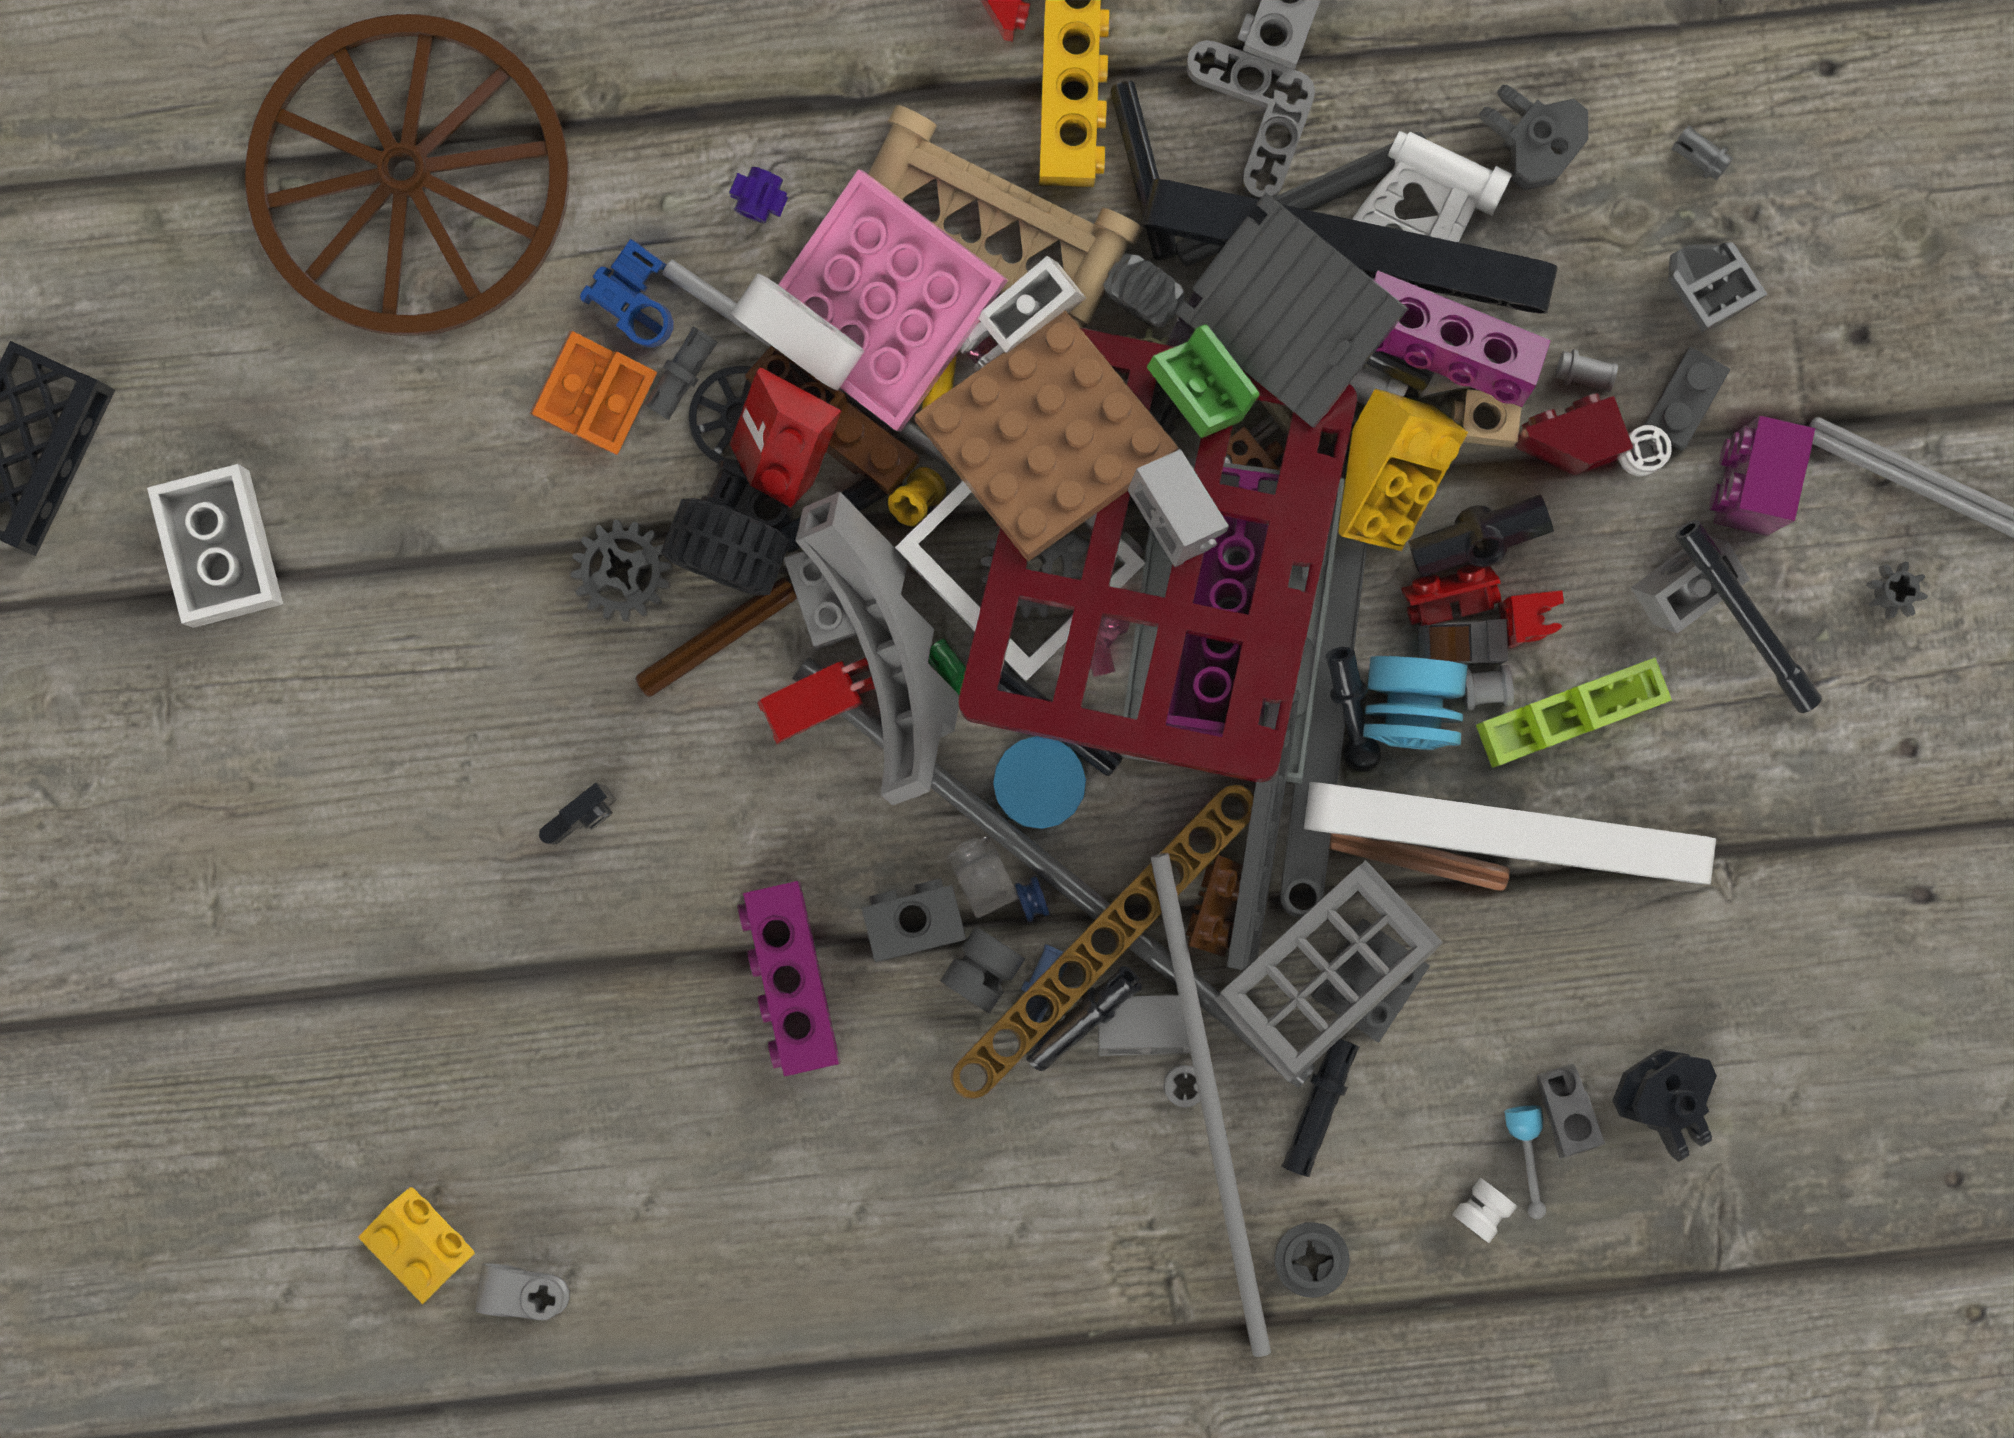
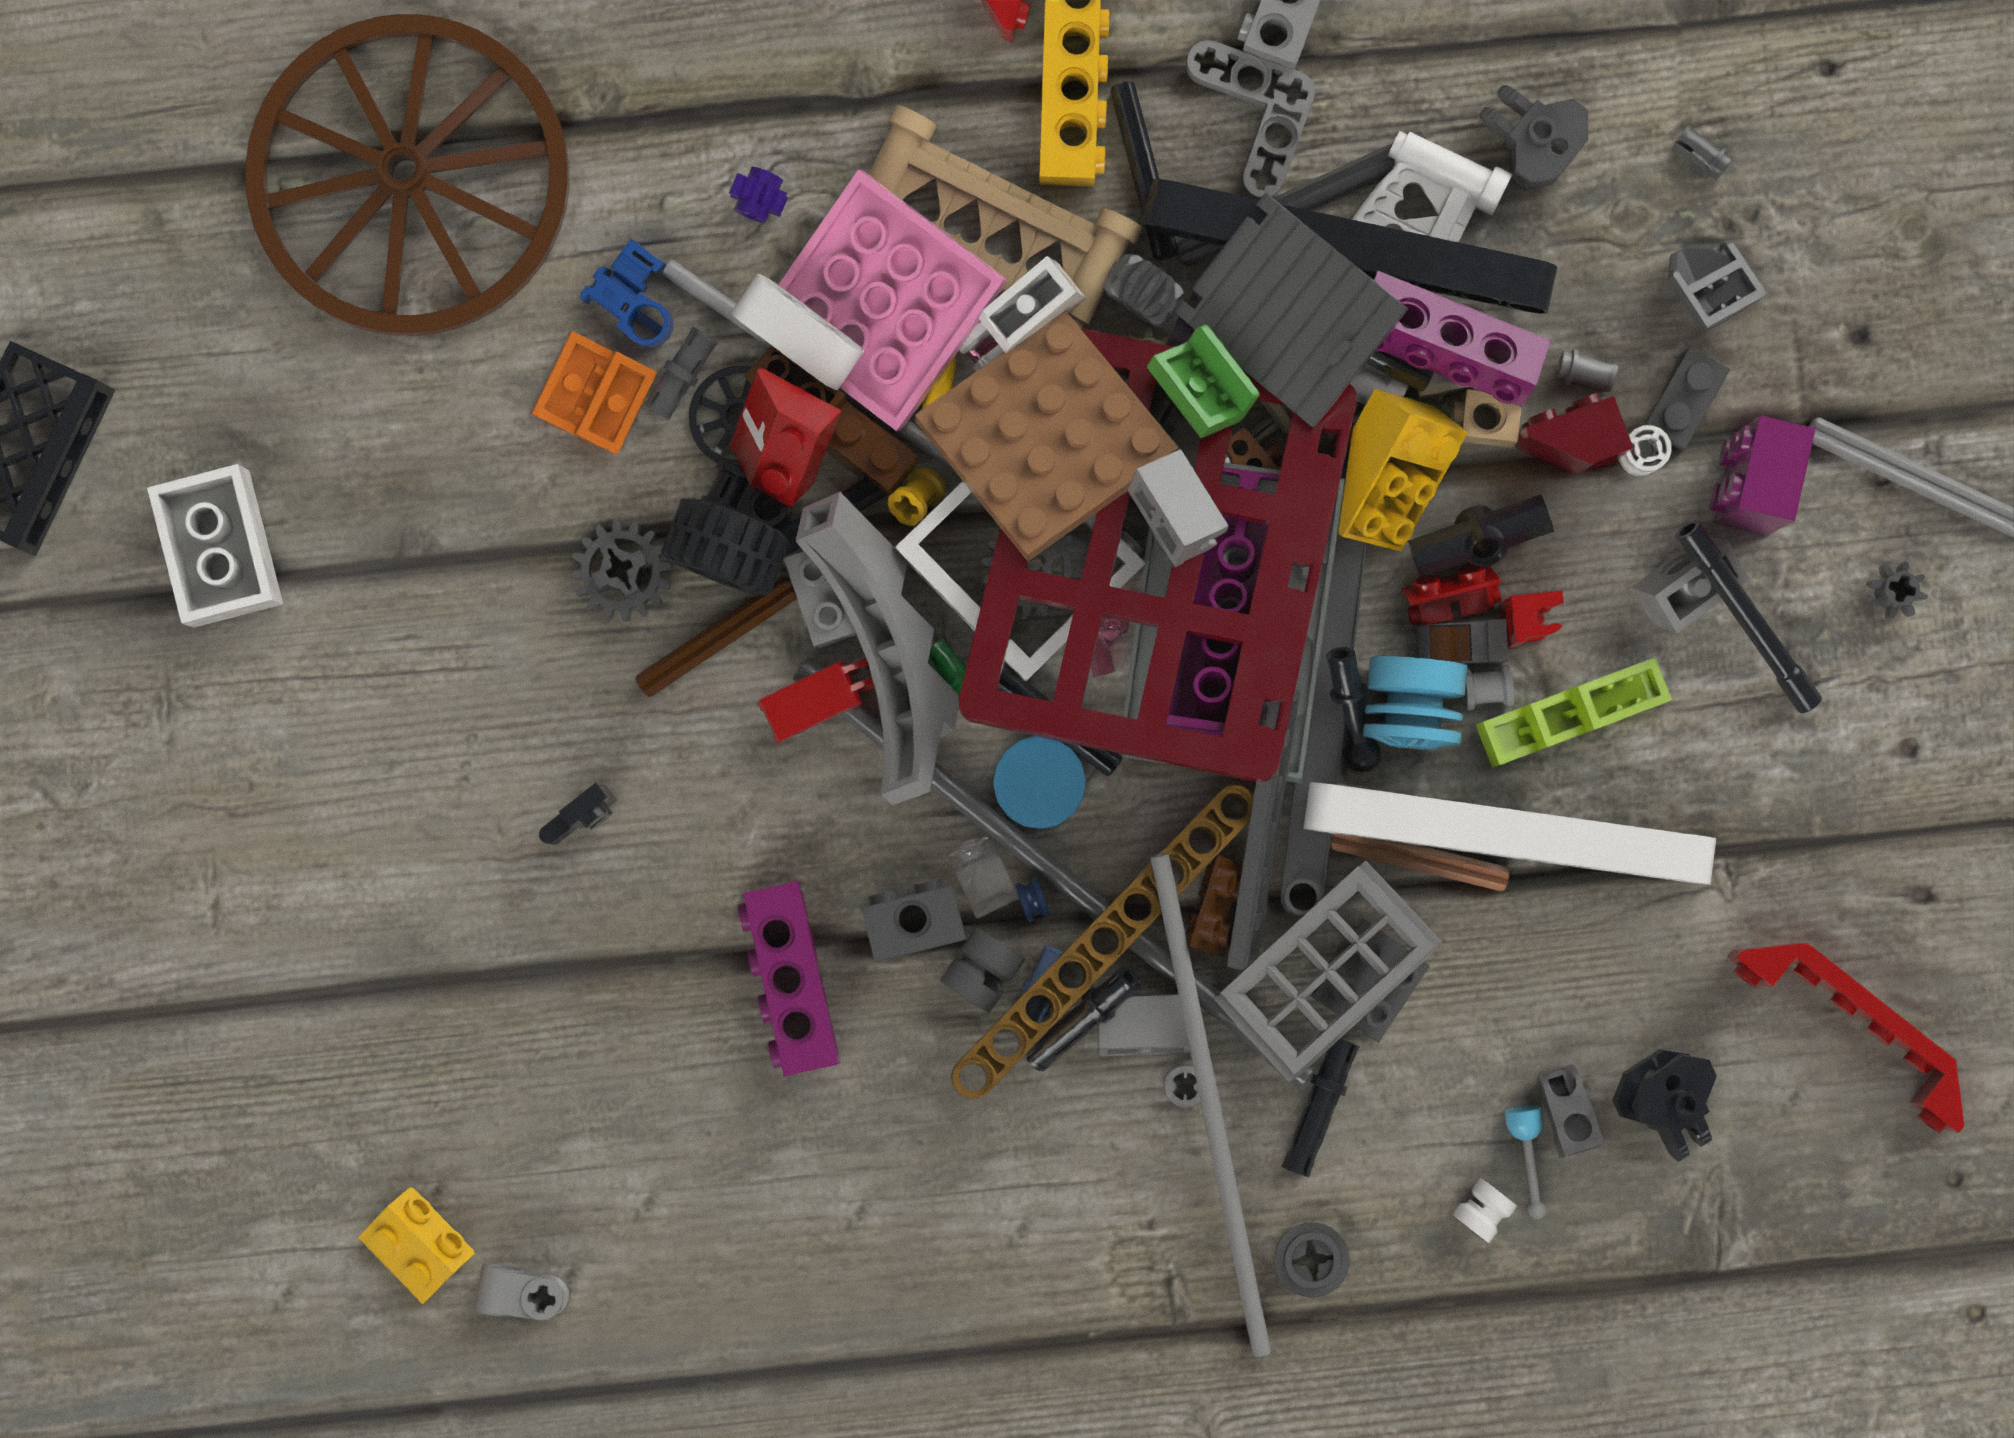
none -> red slope [1727,942,1965,1133]

